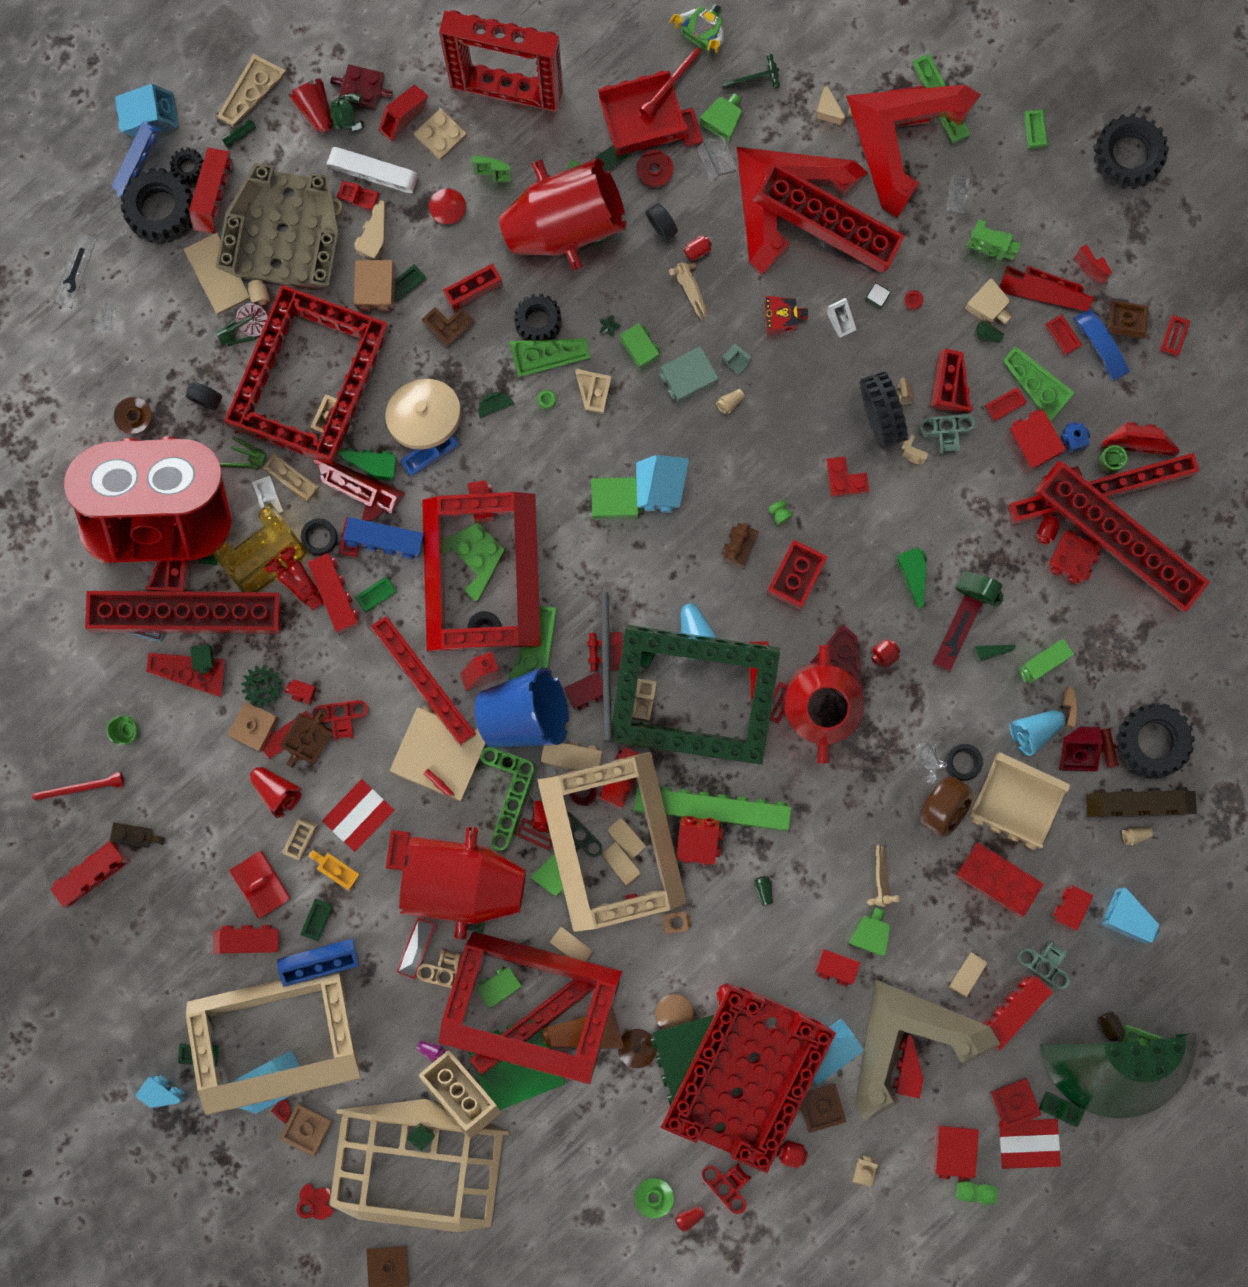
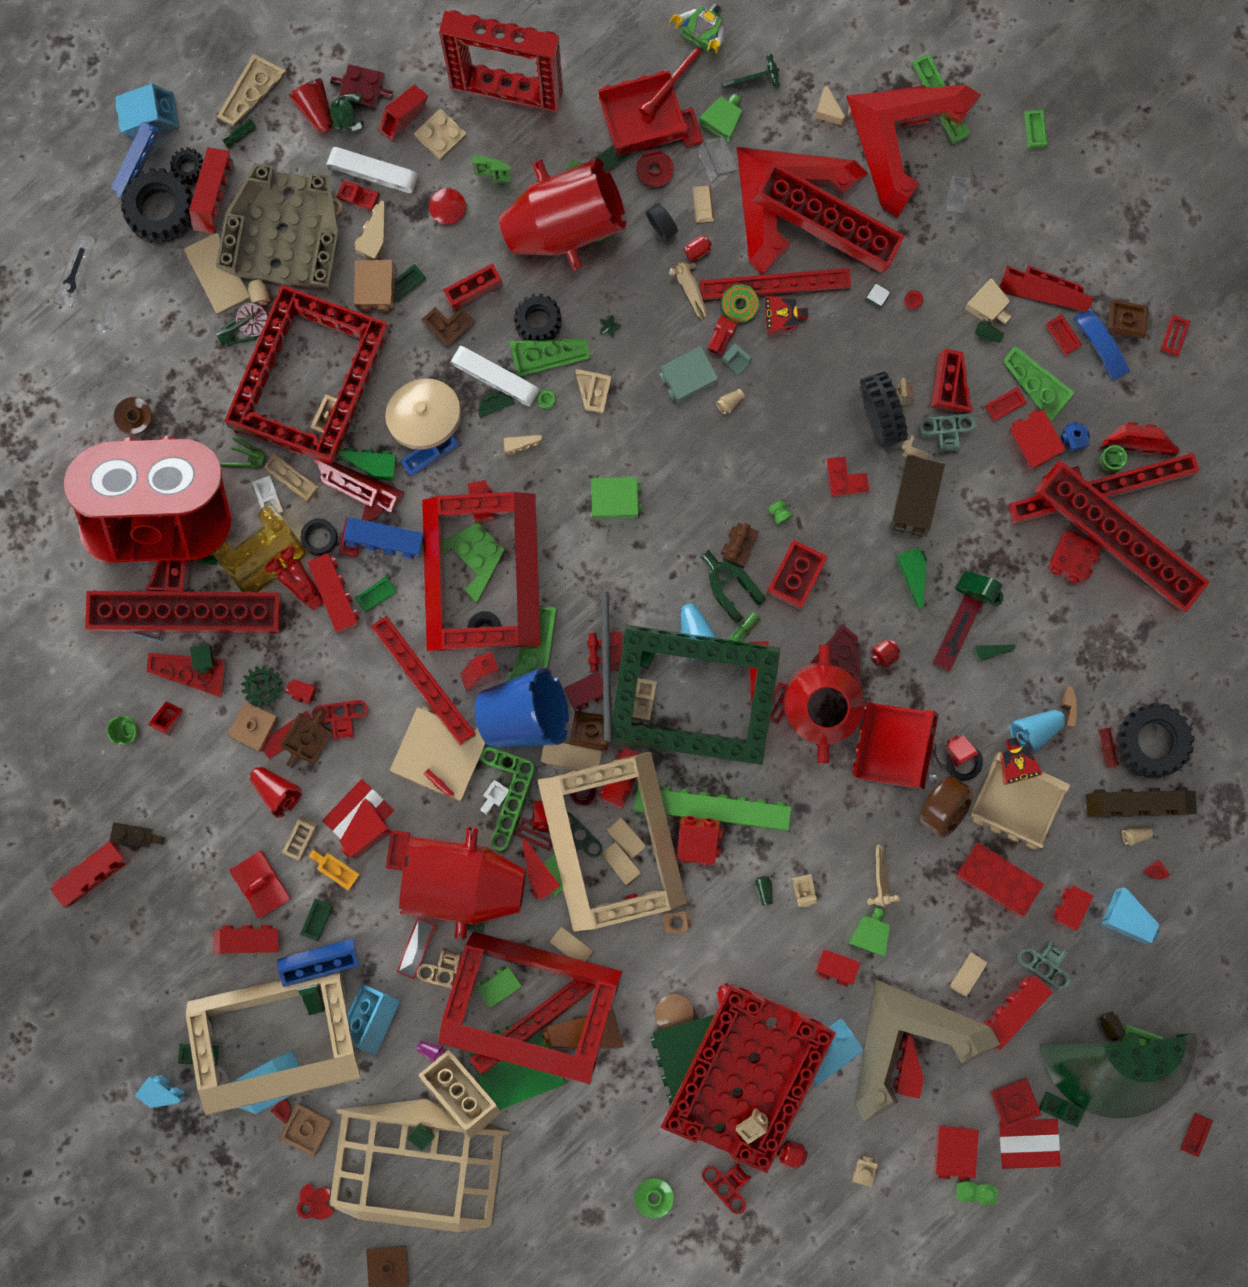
red piece [32,772,125,800] -> none
black tyre [185,382,222,410] -> none
reddish brown dish [618,1029,657,1068] -> none
bright green brick [620,323,660,370] -> none
medium azure slope [636,455,689,513] -> none
red cone [674,1206,705,1233] -> none
reddish brown plate [801,1084,846,1133] -> none
white slope [827,298,856,338] -> none
bright green hips [967,219,1021,261] -> none
bright green brick [1019,639,1074,684] -> none
red brick [1036,515,1060,545] -> none
dark red slope [1059,726,1103,771] -> none
red slope [1074,244,1112,285] -> none
black tyre [1093,113,1169,189] -> none
none -> red slope [148,701,183,736]
none -> dark green tile [298,985,325,1015]
none -> red slope [339,798,392,859]
none -> medium azure slope [347,983,400,1055]
none -> white beam [450,346,540,407]
none -> white plate [480,780,509,816]
none -> tan slope [504,435,543,456]
none -> red slope [522,839,561,901]
none -> reddish brown plate [569,711,613,751]
none -> tan tile [692,185,715,223]
none -> red plate [699,268,851,300]
none -> dark green piece [700,550,767,624]
none -> red piece [707,315,738,356]
none -> bright green tile [721,284,759,322]
none -> bright green axle [728,612,761,642]
none -> tan bracket [736,1108,769,1144]
none -> tan bracket [792,874,818,907]
none -> red panel [852,701,939,790]
none -> dark brown brick [889,455,945,539]
none -> slope [945,735,978,767]
none -> torso [1000,737,1042,785]
none -> red tile [1142,860,1170,879]
none -> red tile [1180,1113,1213,1157]

